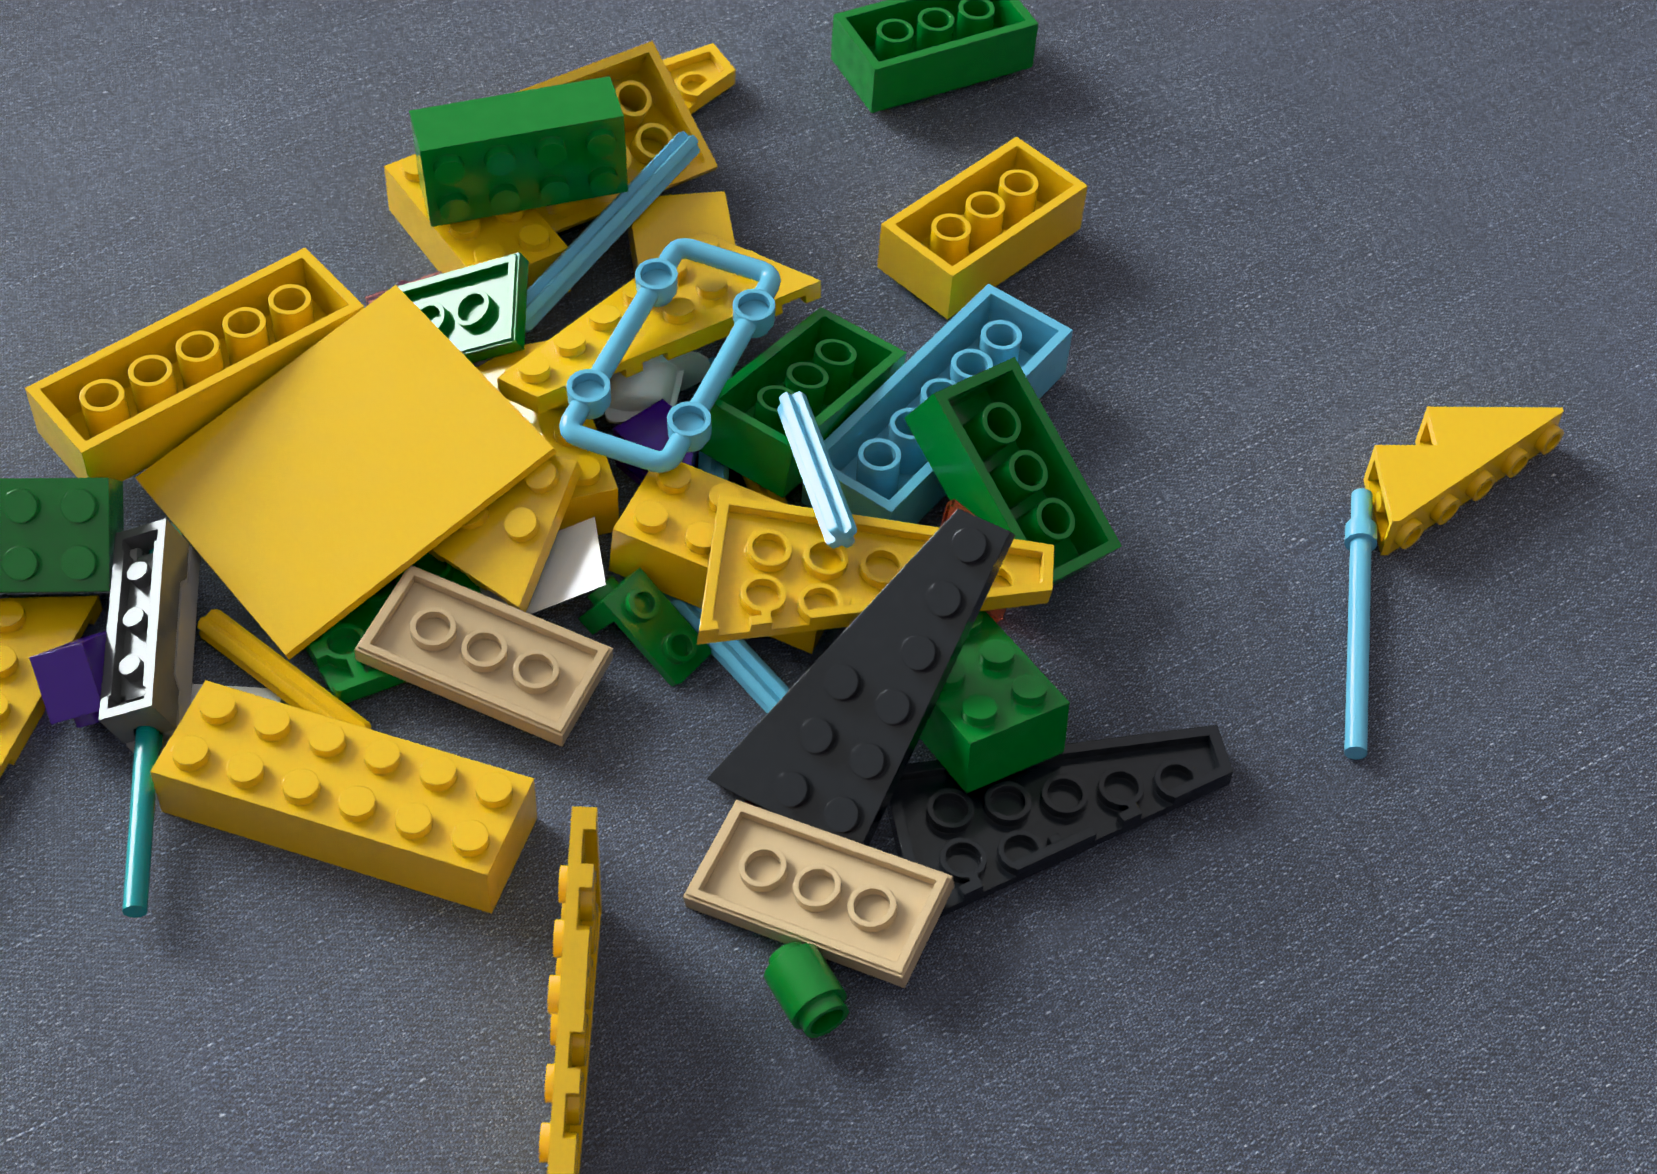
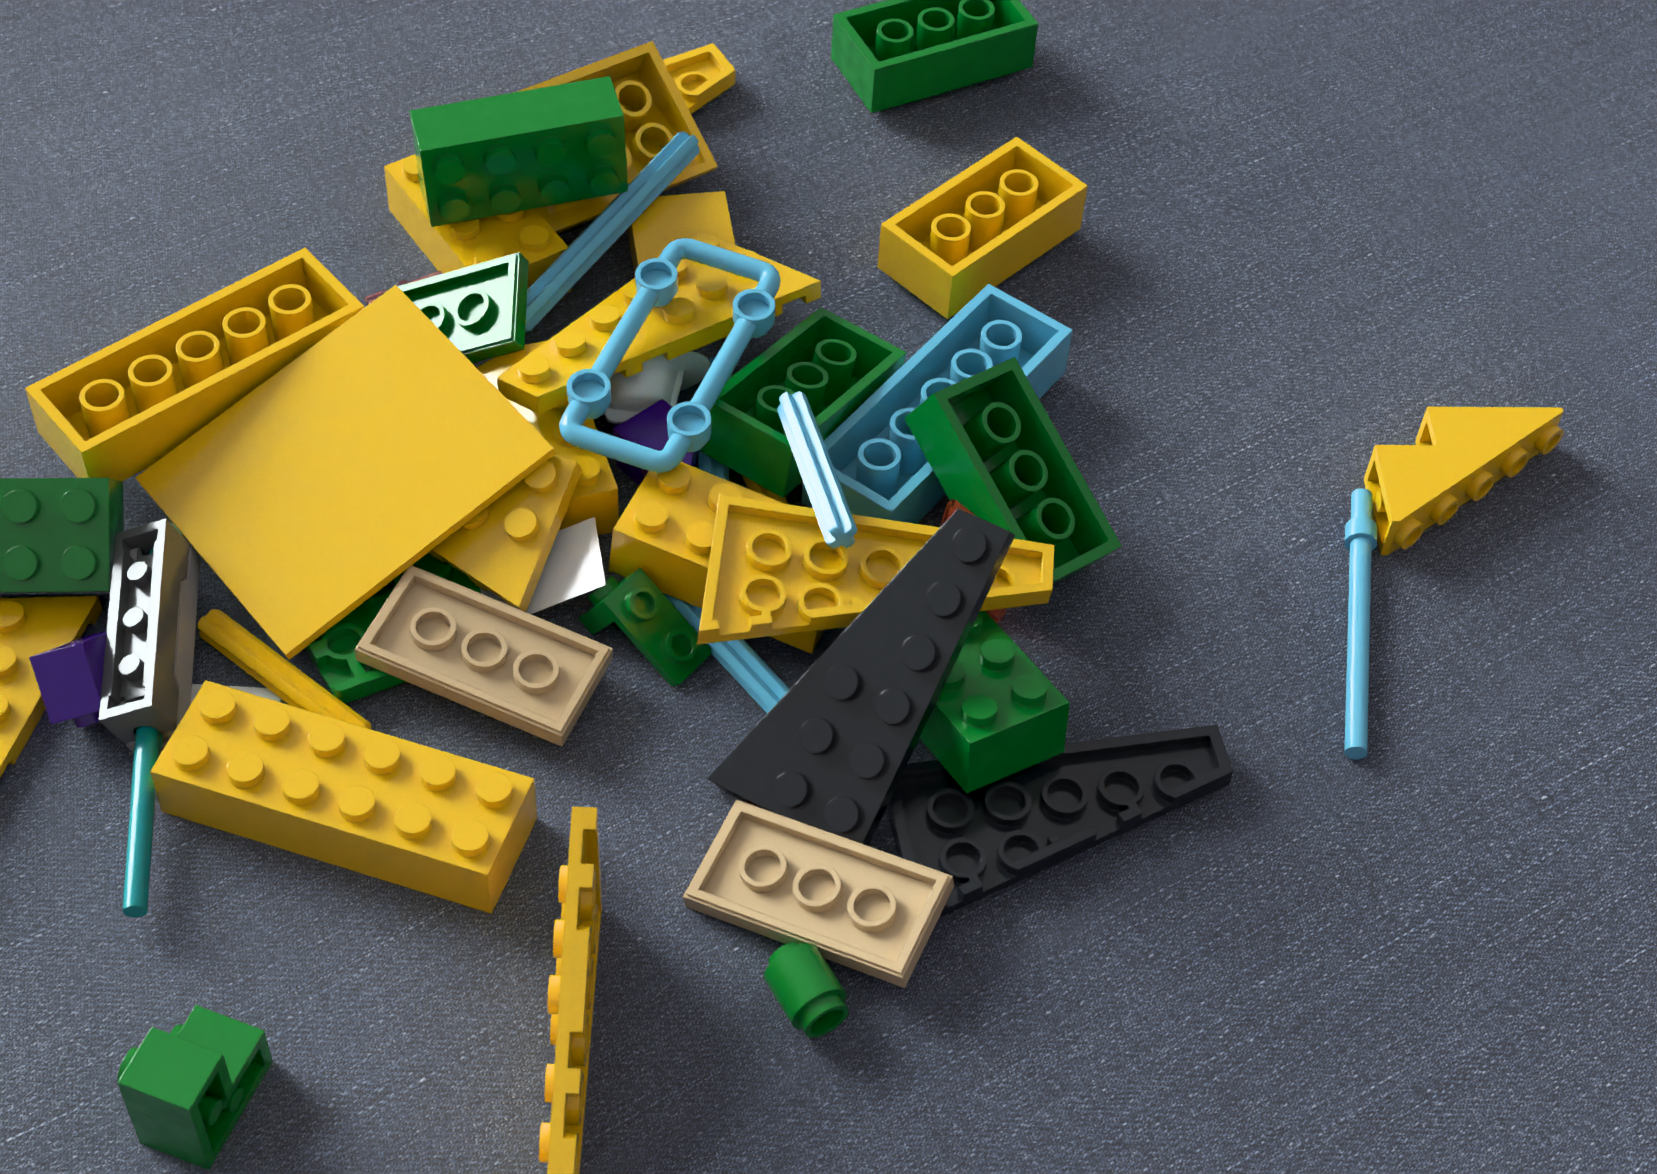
none -> green brick [117,1005,273,1170]

